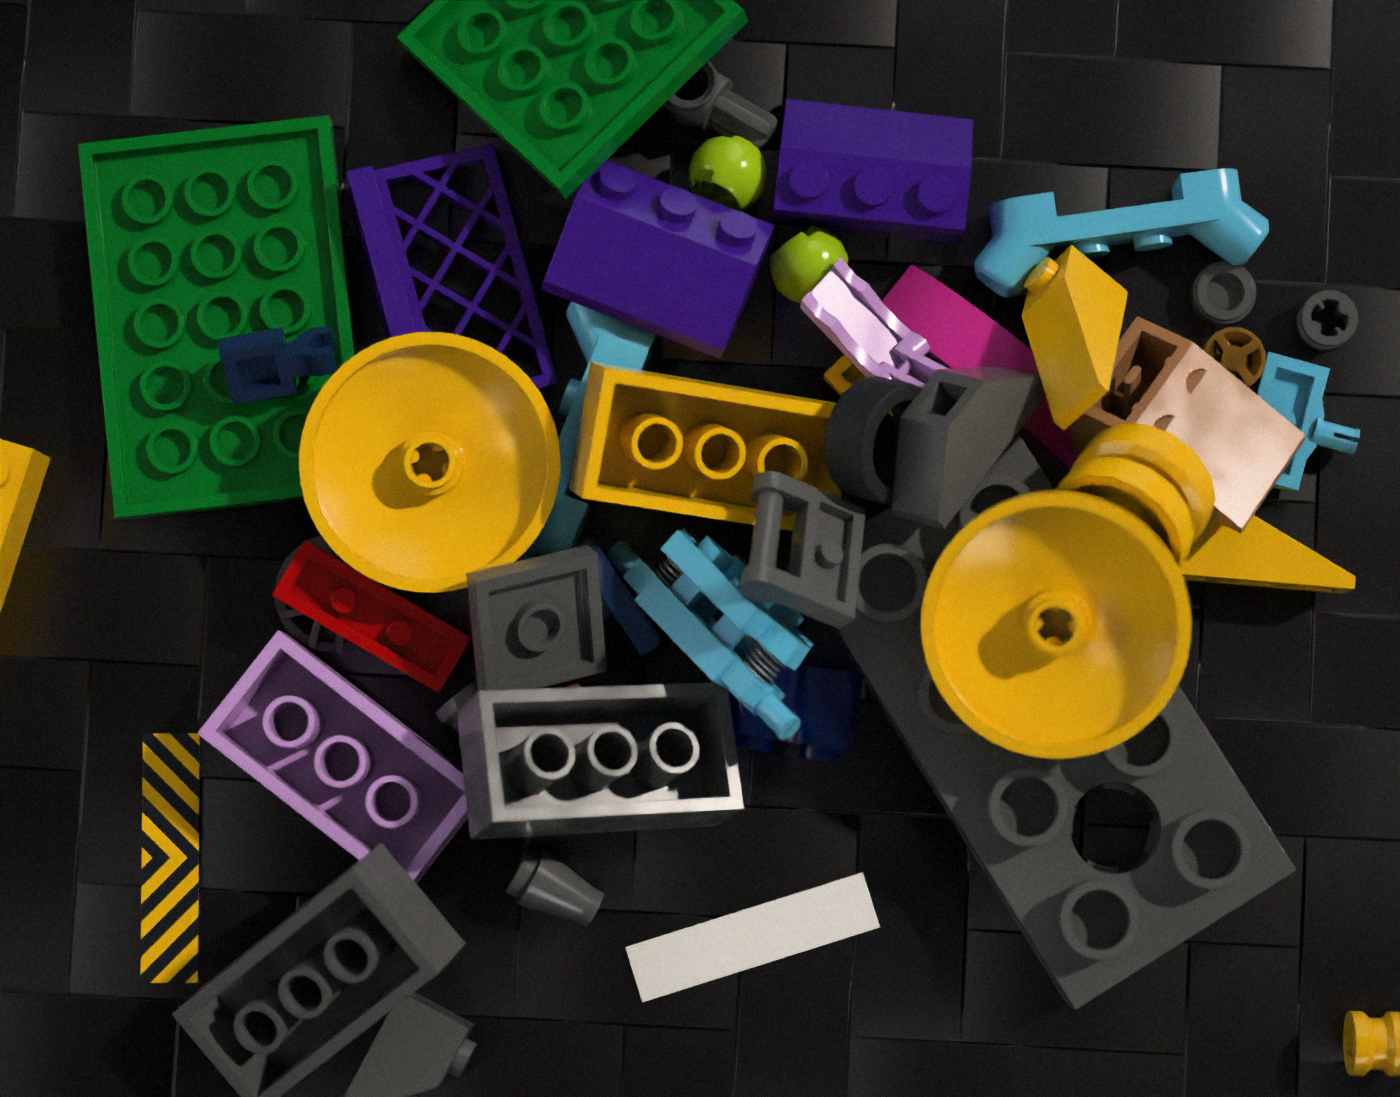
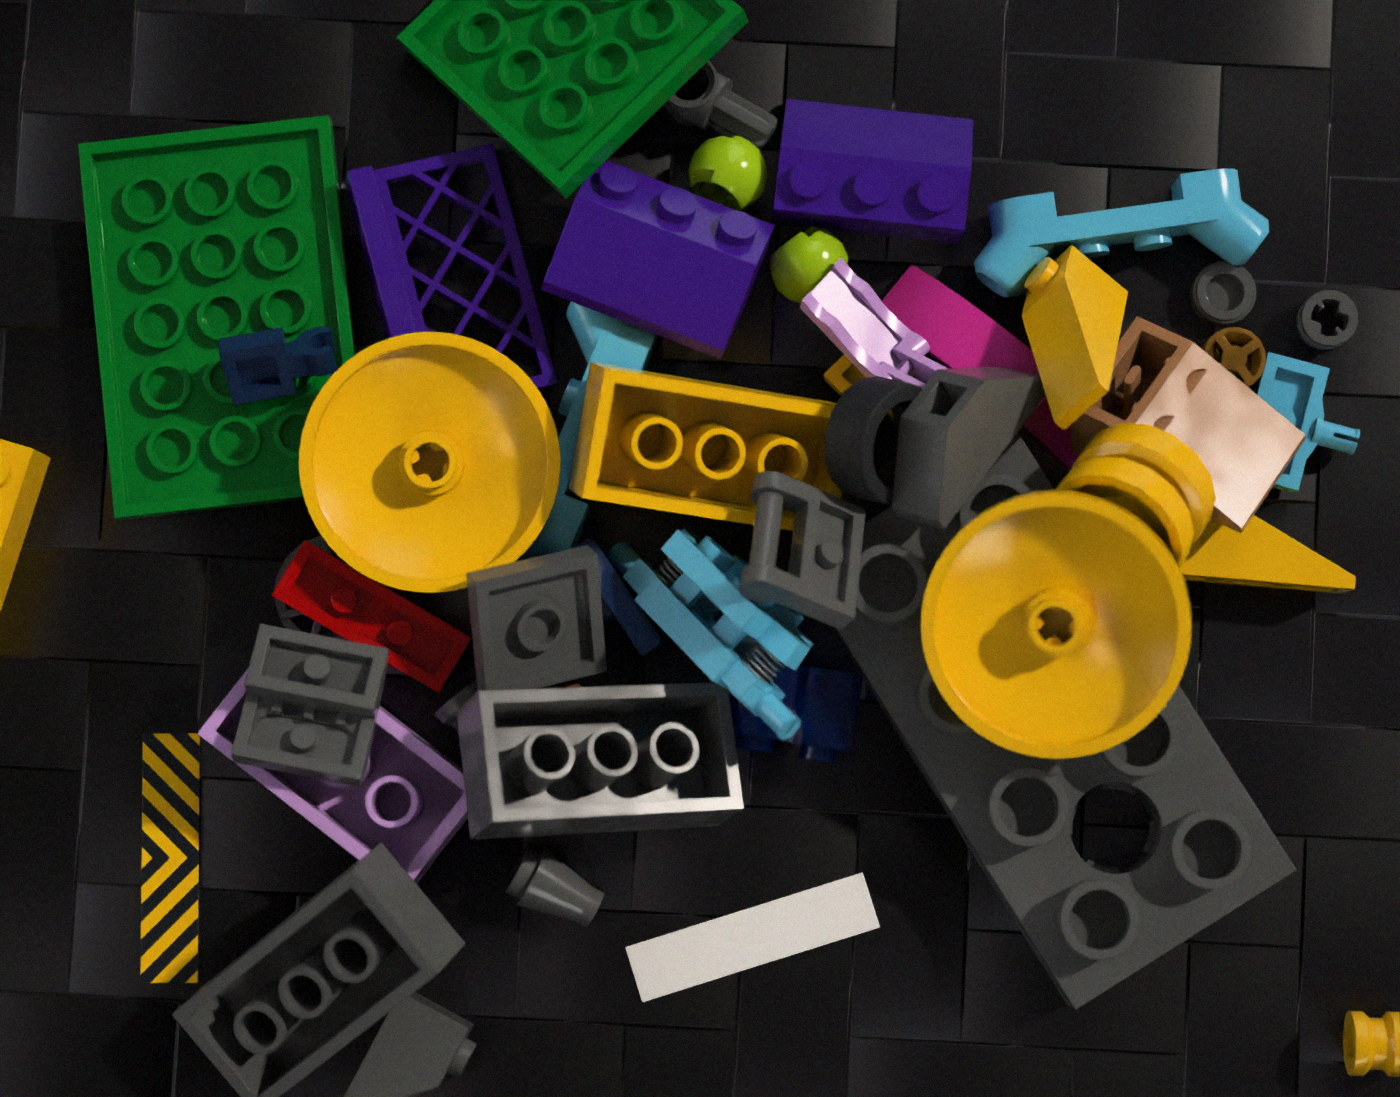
none -> dark grey slope [231,623,389,788]

